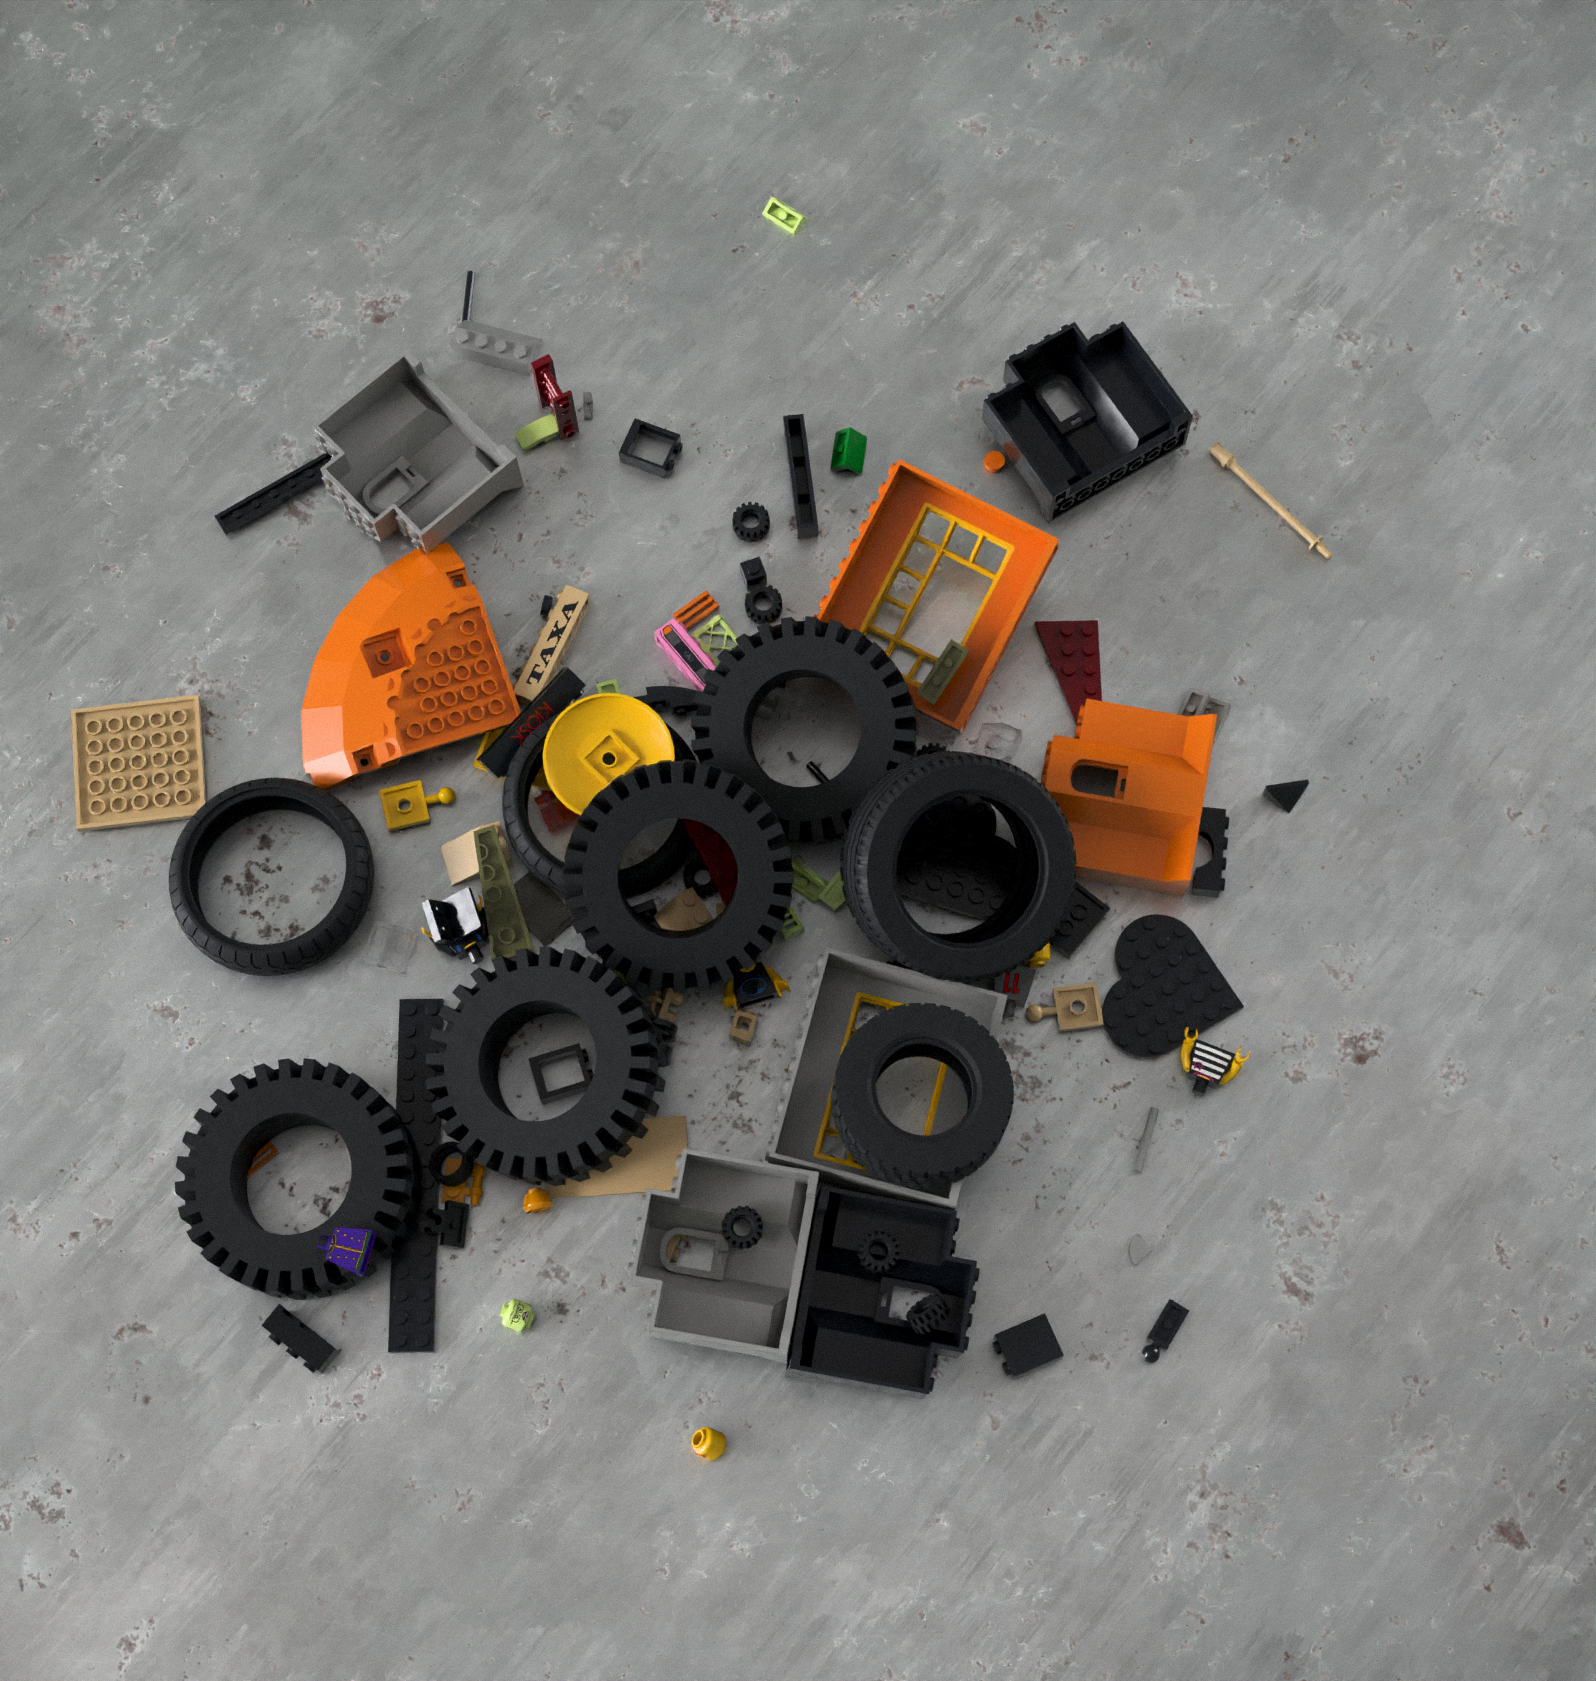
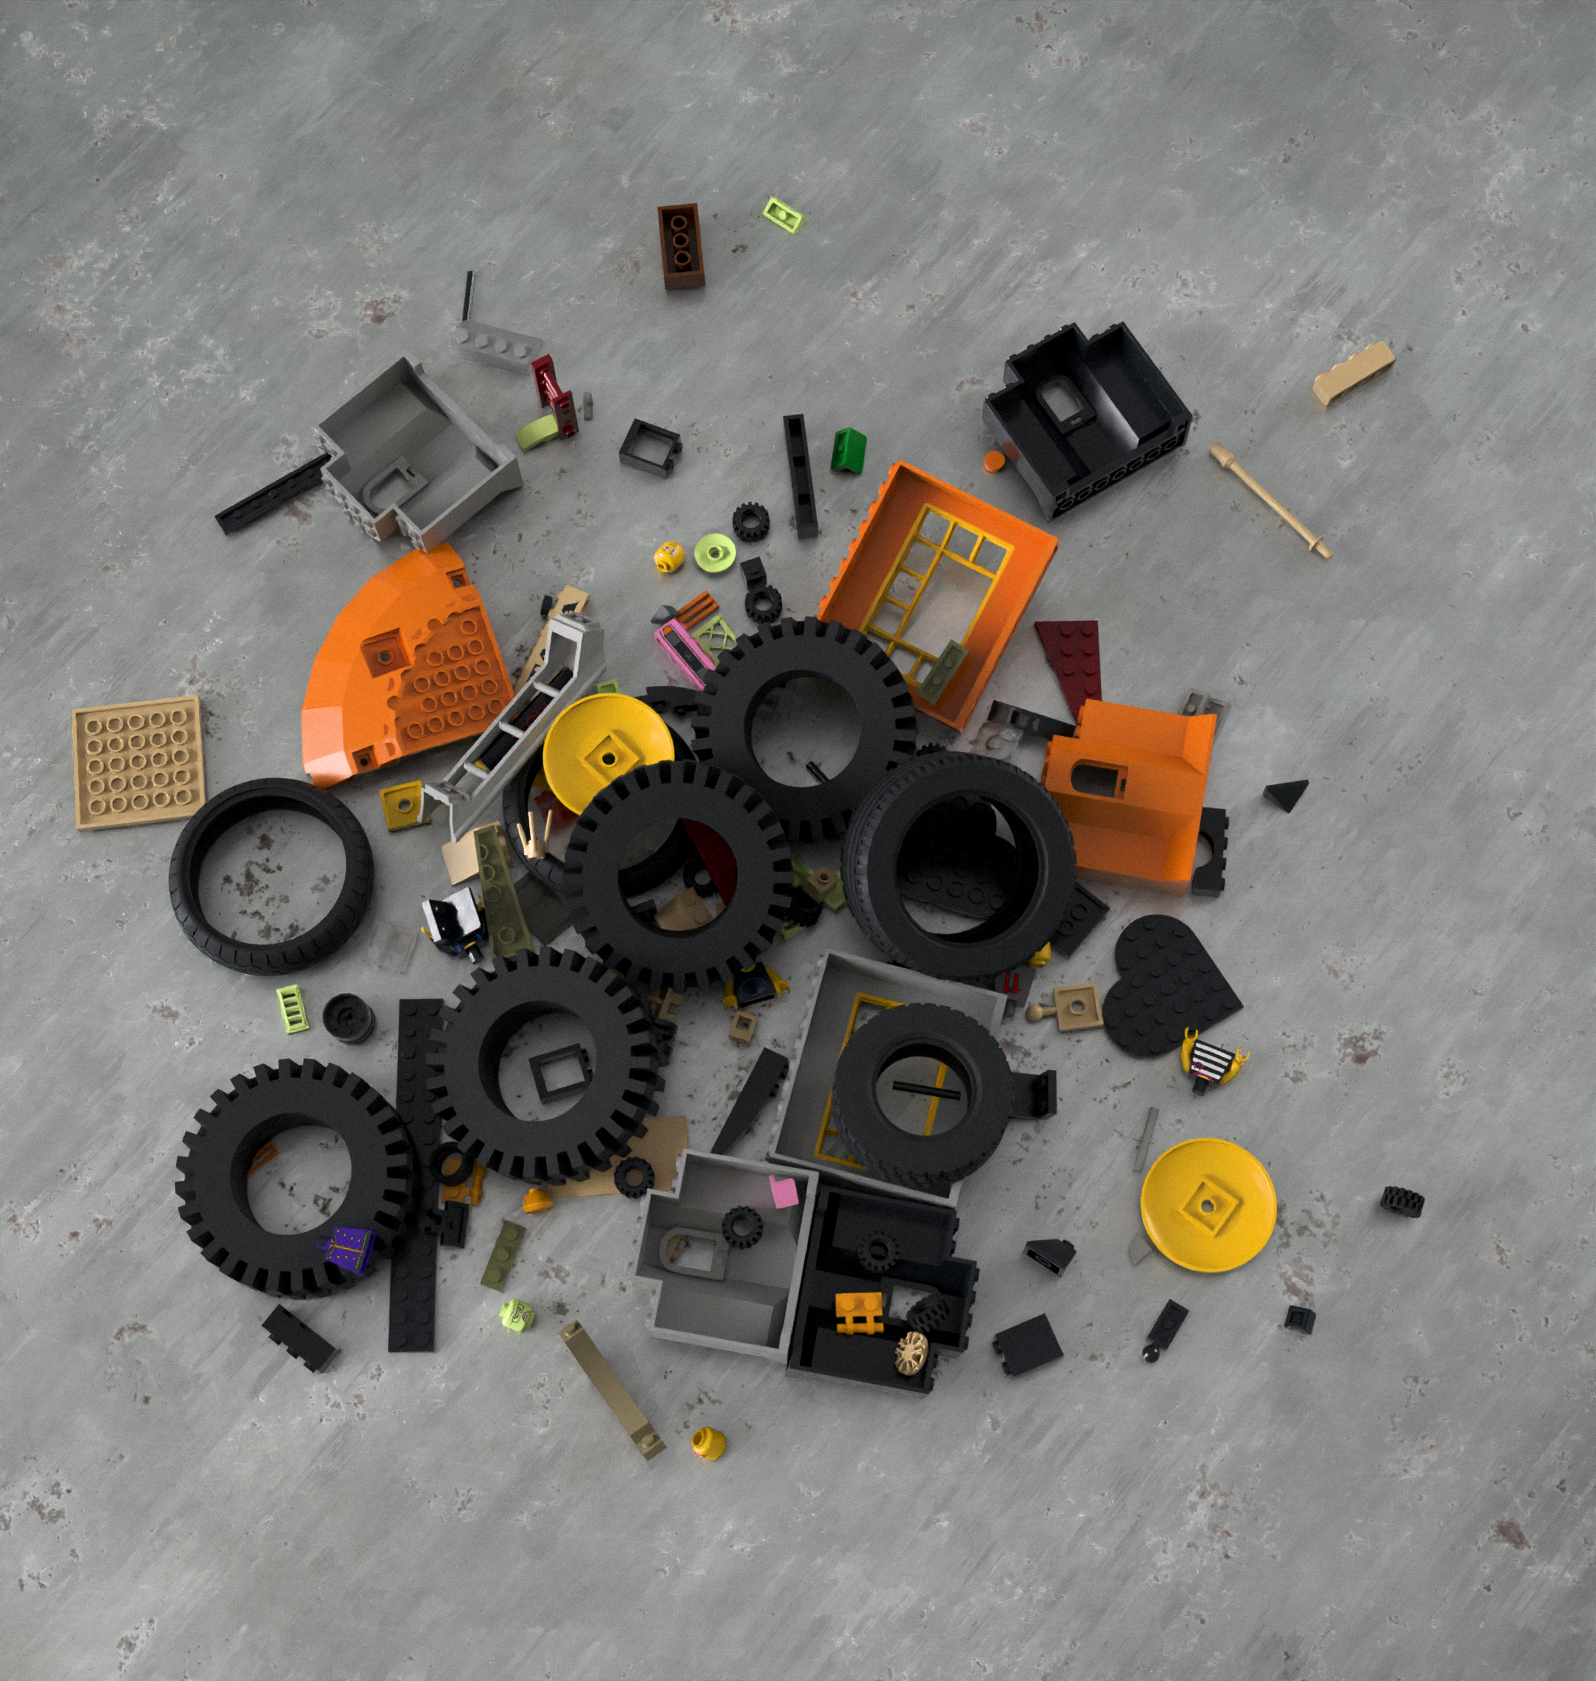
none -> yellowish green slope [277,984,309,1035]
none -> black wheel [323,993,376,1046]
none -> light grey piece [417,612,607,843]
none -> olive plate [480,1220,527,1293]
none -> tan plant [517,810,553,860]
none -> dark tan arch [558,1320,667,1461]
none -> black tyre [614,1157,655,1199]
none -> black slope [651,605,681,624]
none -> yellow head [654,542,685,573]
none -> reddish brown brick [657,203,705,290]
none -> yellowish green dish [694,533,736,573]
none -> black slope [710,1047,789,1156]
none -> bright pink panel [769,1175,799,1209]
none -> black tyre [785,886,823,927]
none -> tan brick [803,866,839,904]
none -> light orange plate [835,1292,883,1335]
none -> black bar [892,1081,961,1101]
none -> tan wheel [895,1331,928,1376]
none -> black slope [987,700,1076,741]
none -> black bracket [1010,1070,1057,1120]
none -> black slope [1023,1239,1077,1278]
none -> yellow dish [1140,1138,1277,1273]
none -> black slope [1284,1305,1316,1335]
none -> tan brick [1312,340,1397,408]
none -> black tyre [1380,1186,1425,1218]

